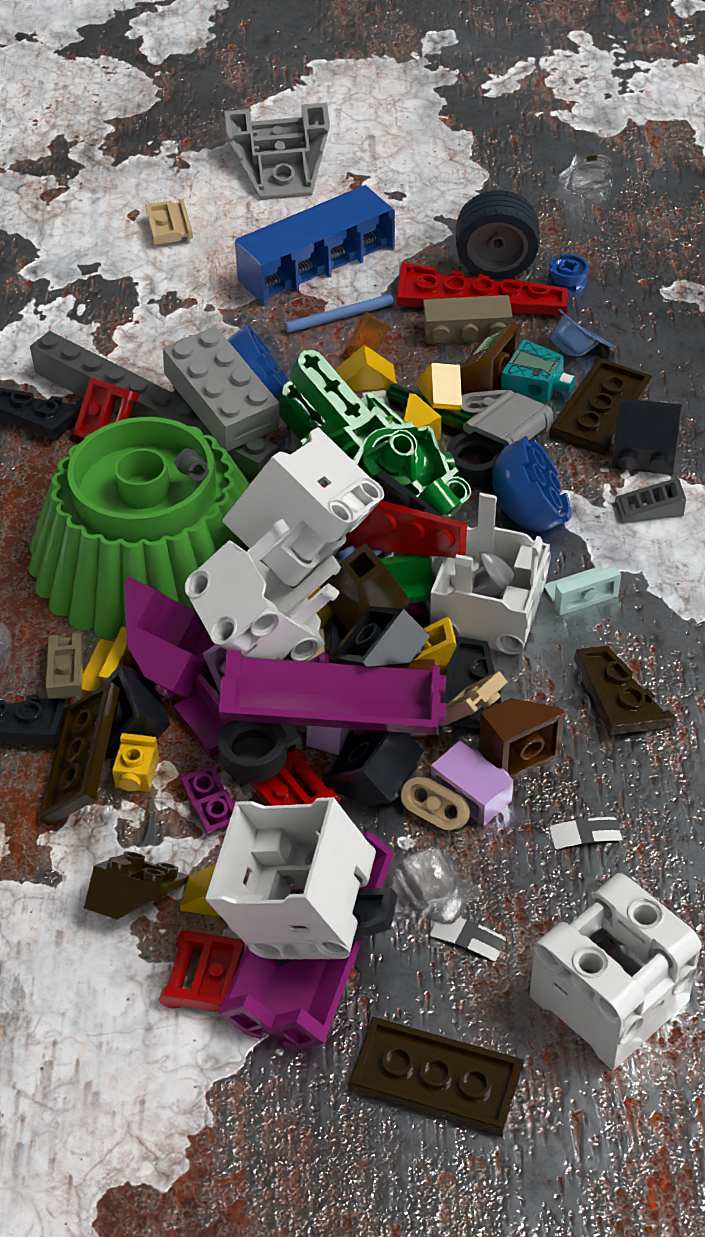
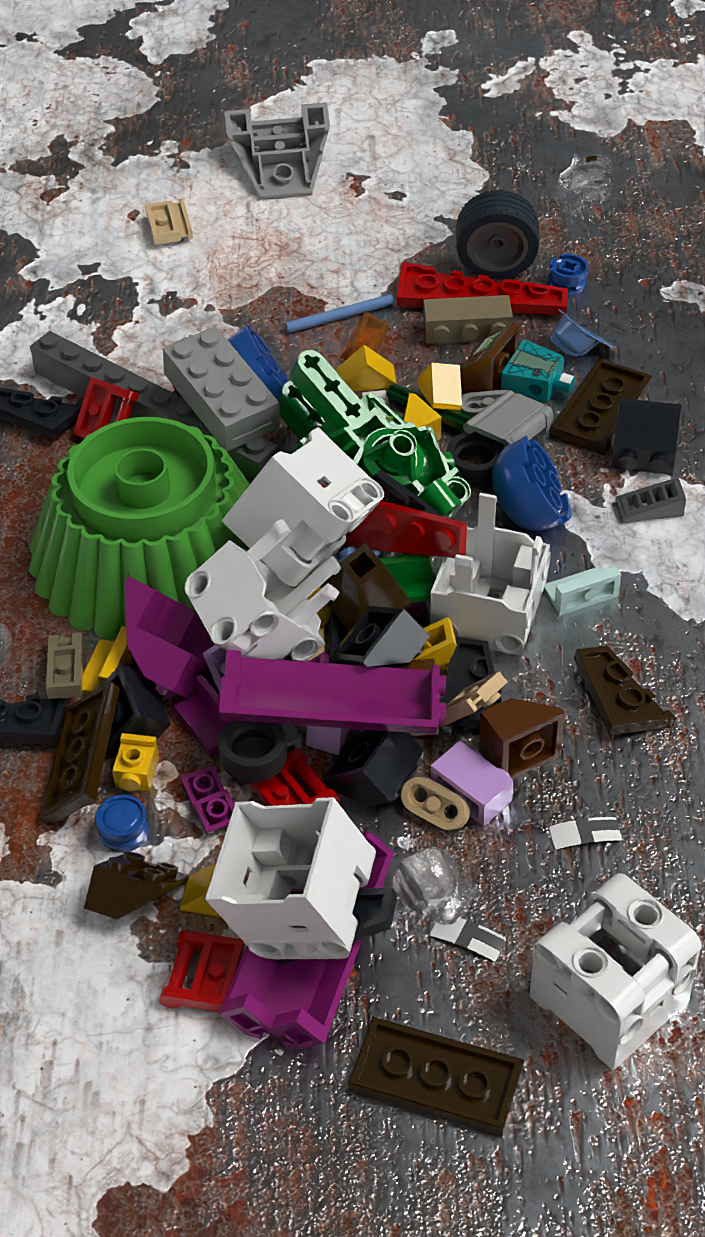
dark grey pin [175,449,209,481] -> none
blue piece [235,185,395,306] -> none
light grey plate [472,553,514,597] -> none
none -> blue wheel [96,795,149,853]

